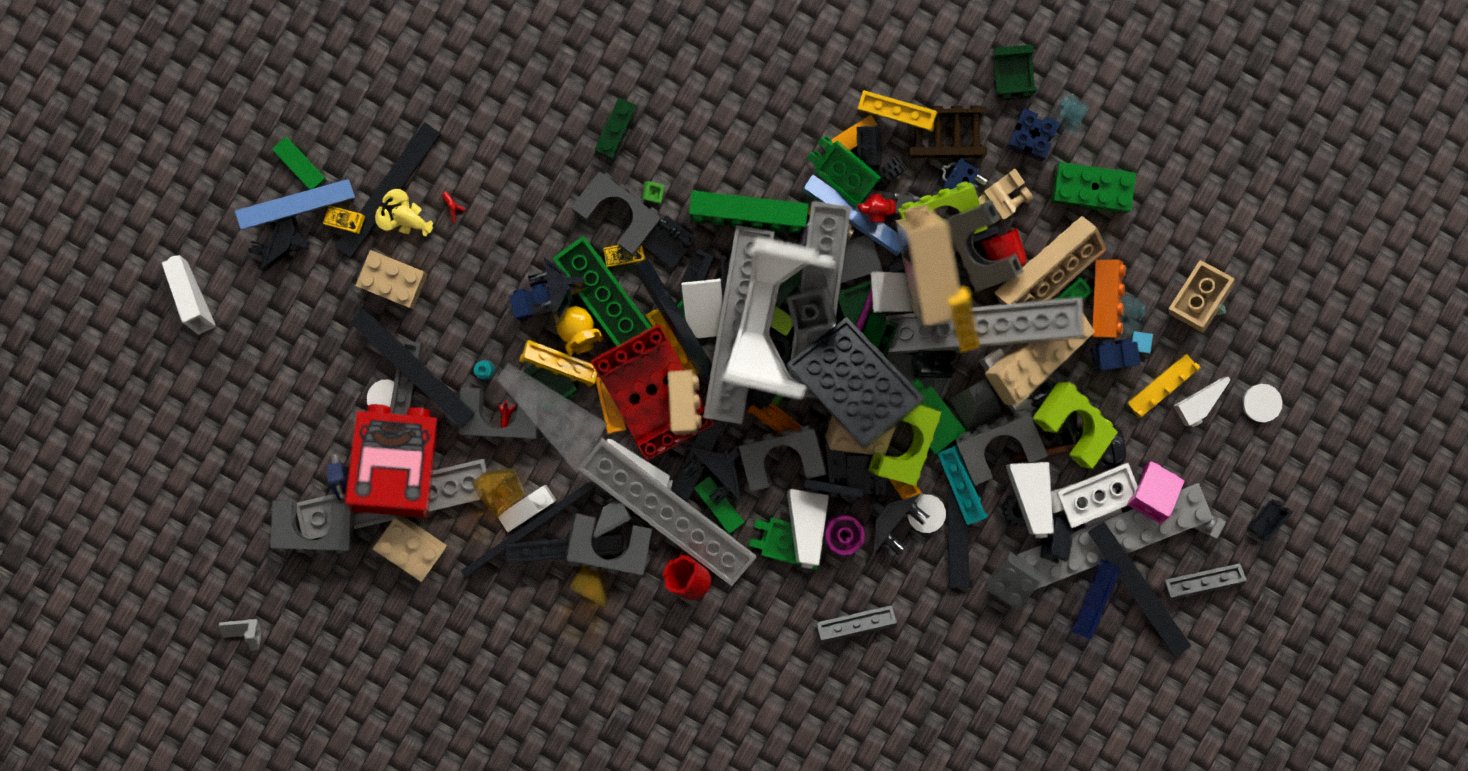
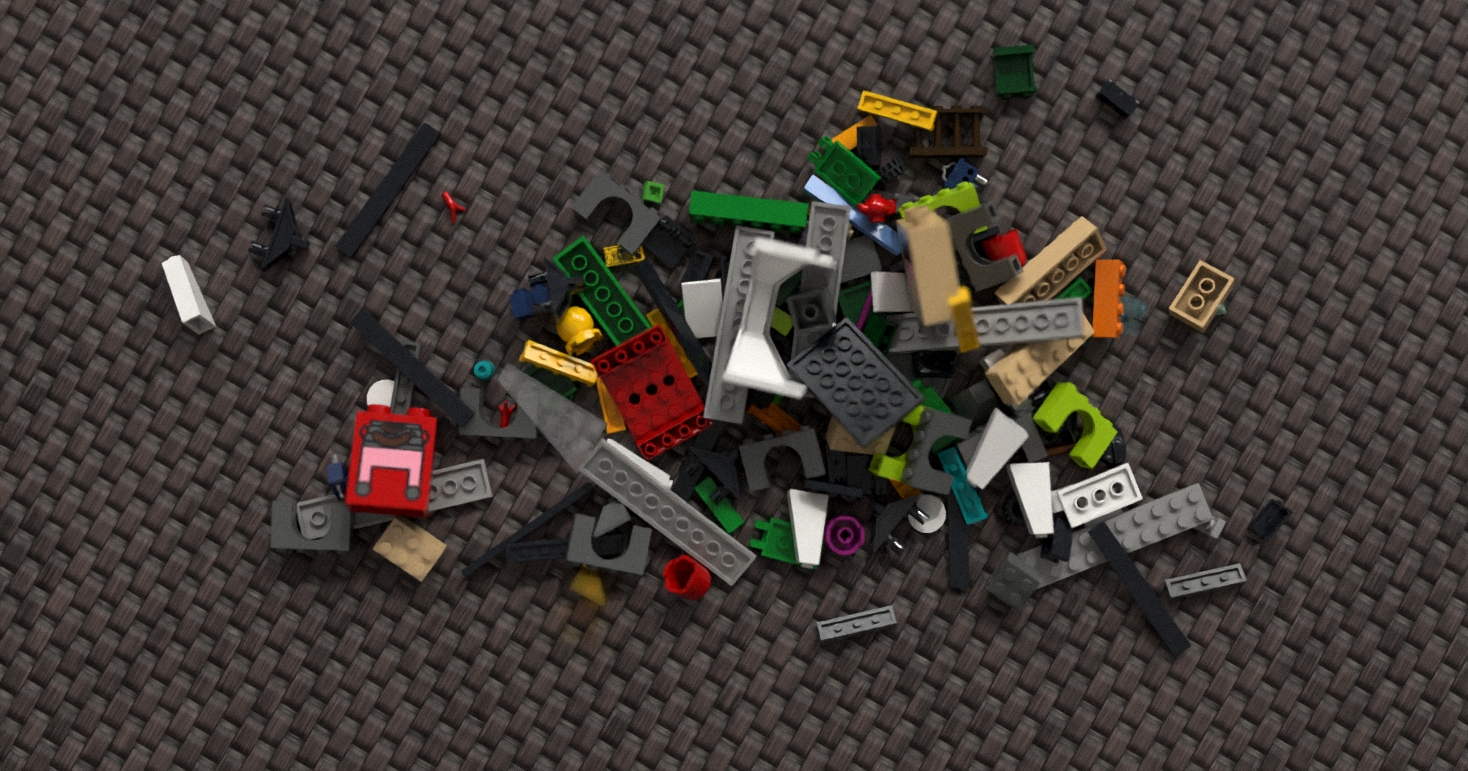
light grey bracket [218,619,262,650] -> none
medium blue tile [235,179,355,230] -> none
green tile [272,136,326,190] -> none
yellow tile [323,206,365,234] -> none
tan brick [356,250,428,309] -> none
light yellow animal [375,189,434,236] -> none
clear yellow slope [472,469,526,518] -> none
white slope [497,485,556,532] -> none
dark green brick [594,98,638,161] -> none
tan brick [668,370,702,435] -> none
tan hips [978,169,1034,225] -> none
dark blue brick [1006,108,1060,162] -> none
green brick [1050,162,1136,214] -> none
clear light blue bracket [1059,94,1089,125] -> none
clear blue hinge [1071,559,1121,639] -> none
dark blue brick [1090,338,1141,371] -> none
yellow hinge [1127,354,1201,418] -> none
panel [1127,461,1184,524] -> none
medium azure tile [1131,331,1153,354] -> none
white slope [1174,377,1230,427] -> none
white tile [1242,384,1282,422] -> none
none -> dark grey arch [901,406,972,495]
none -> white slope [966,408,1028,489]
none -> black hinge [1095,78,1140,119]

